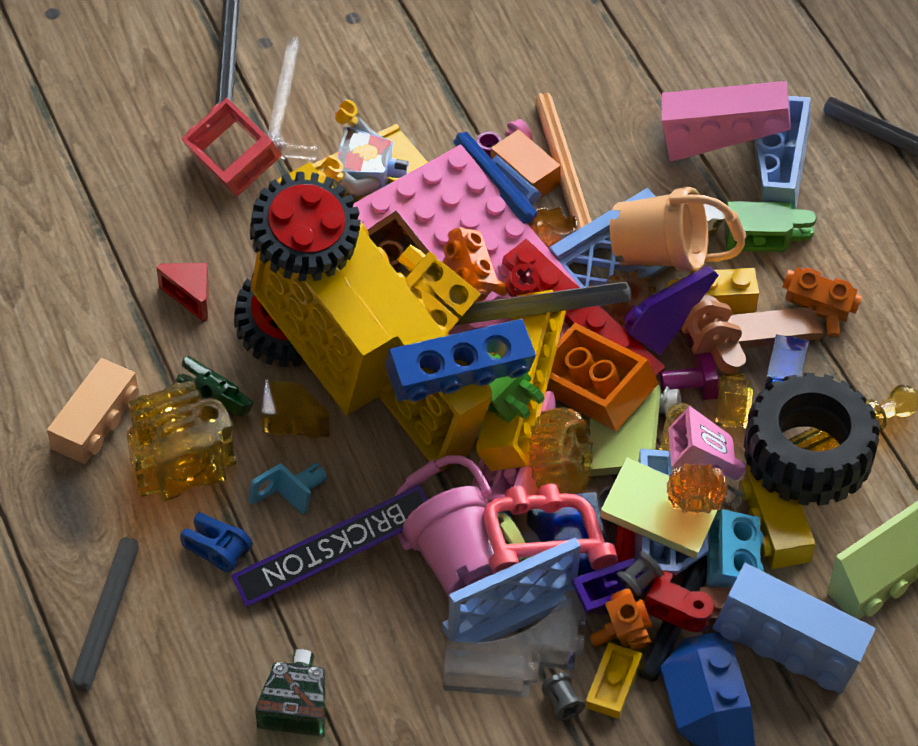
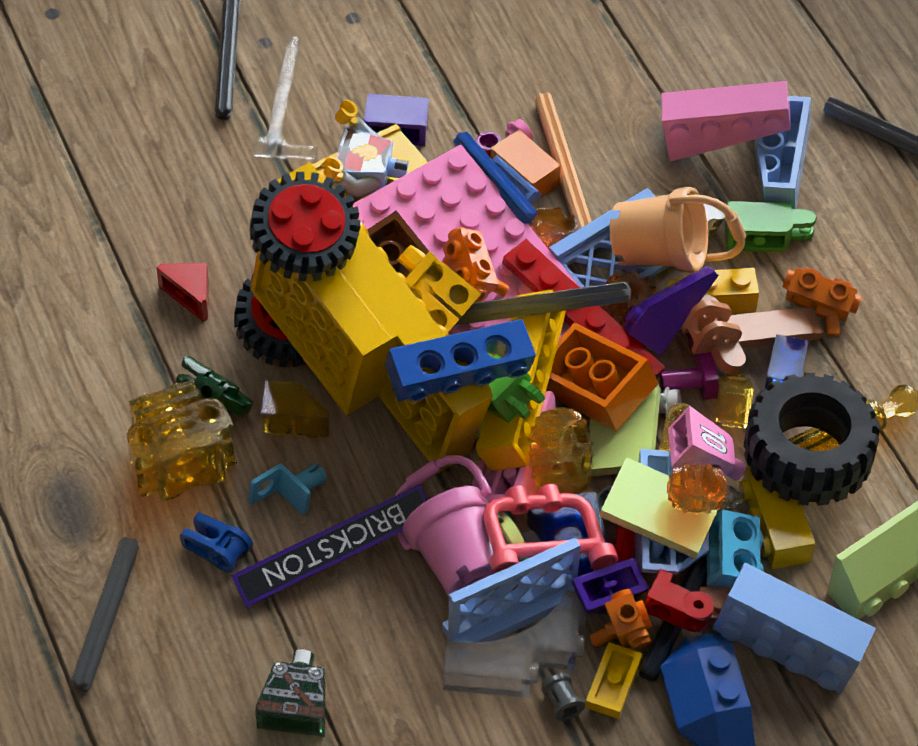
light nougat brick [47,358,139,465] -> none
coral window [181,98,282,197] -> none
red bush [505,263,540,298] -> none
dark grey bush [616,551,664,598] -> none
none -> brick [364,94,429,146]

